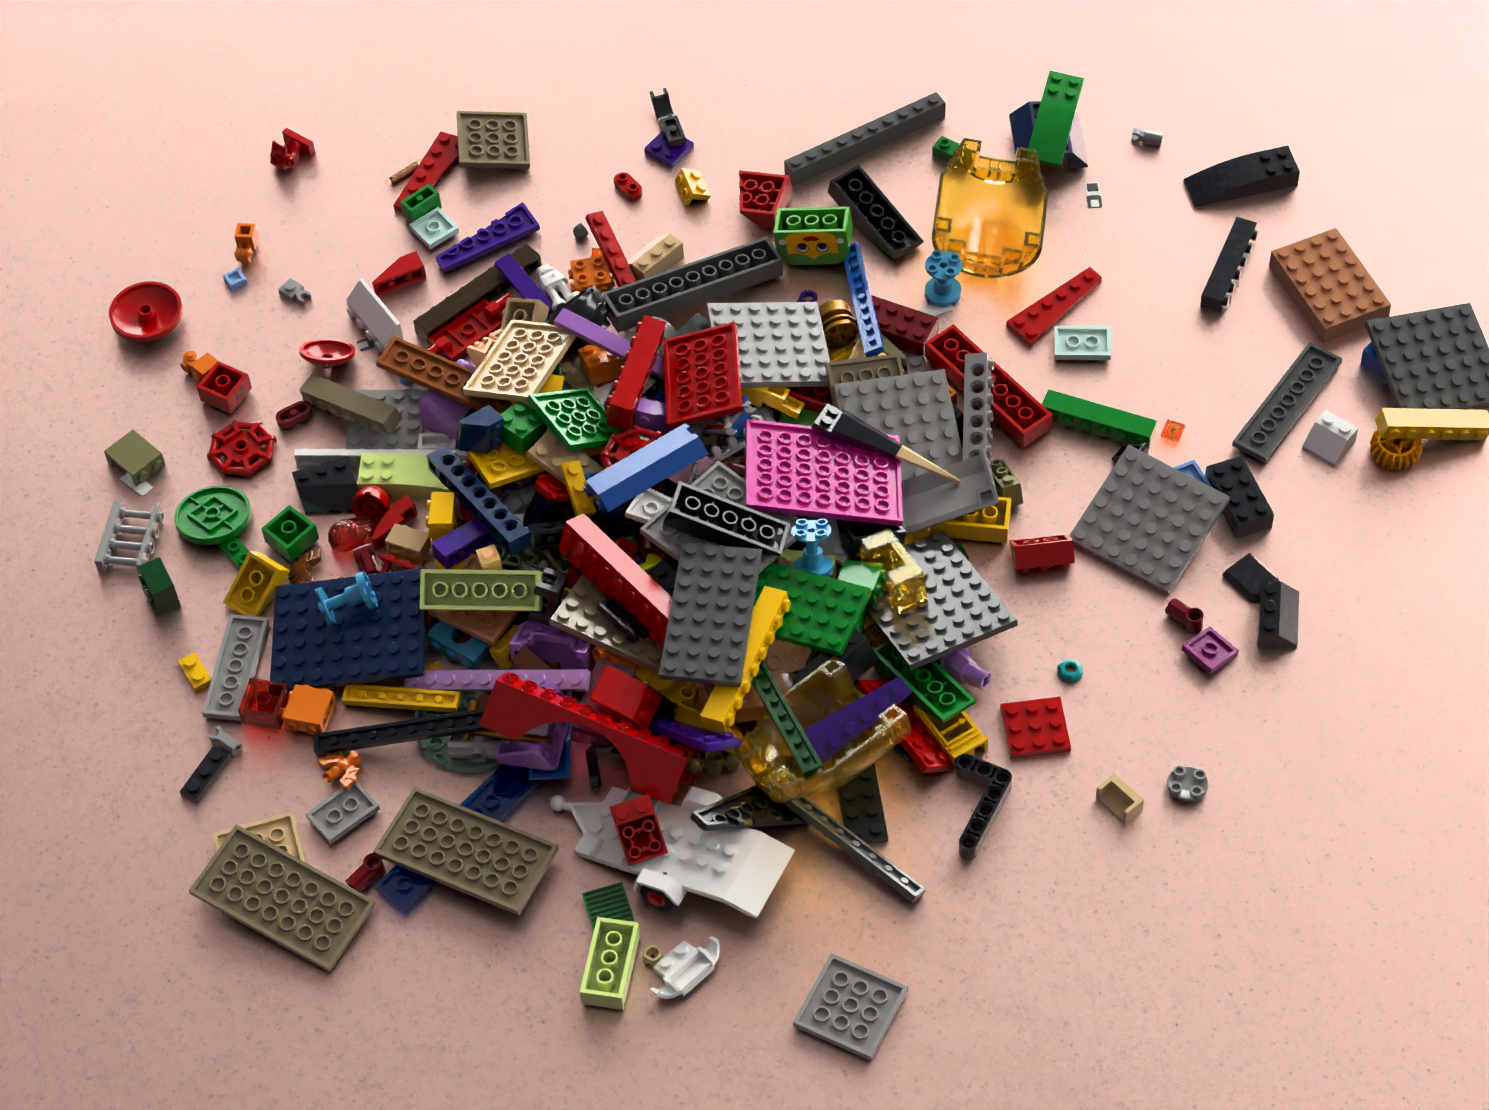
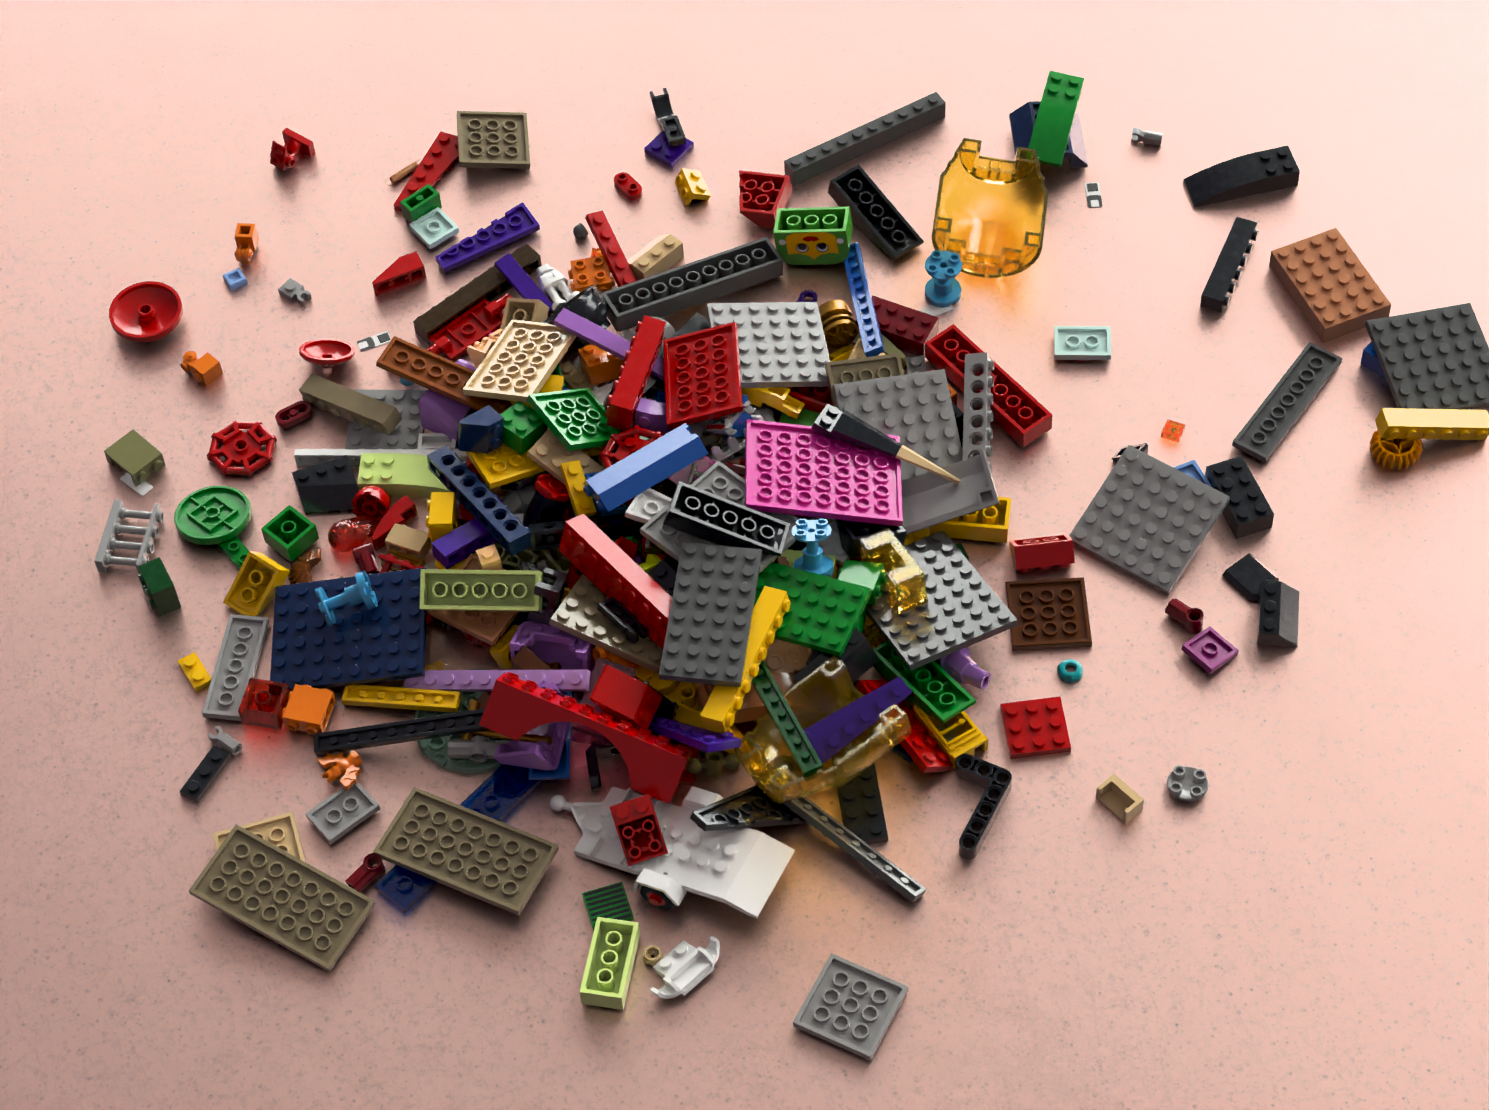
red brick [197,361,252,414] -> none
white slope [346,278,403,353] -> none
dark azure arch [427,620,490,669] -> none
green piece [932,136,972,168] -> none
olive slope [991,459,1023,507] -> none
red wing [1006,267,1102,347] -> none
green brick [1042,389,1157,449] -> none
white slope [1302,410,1358,466] -> none
none -> reddish brown tile [1005,577,1092,651]

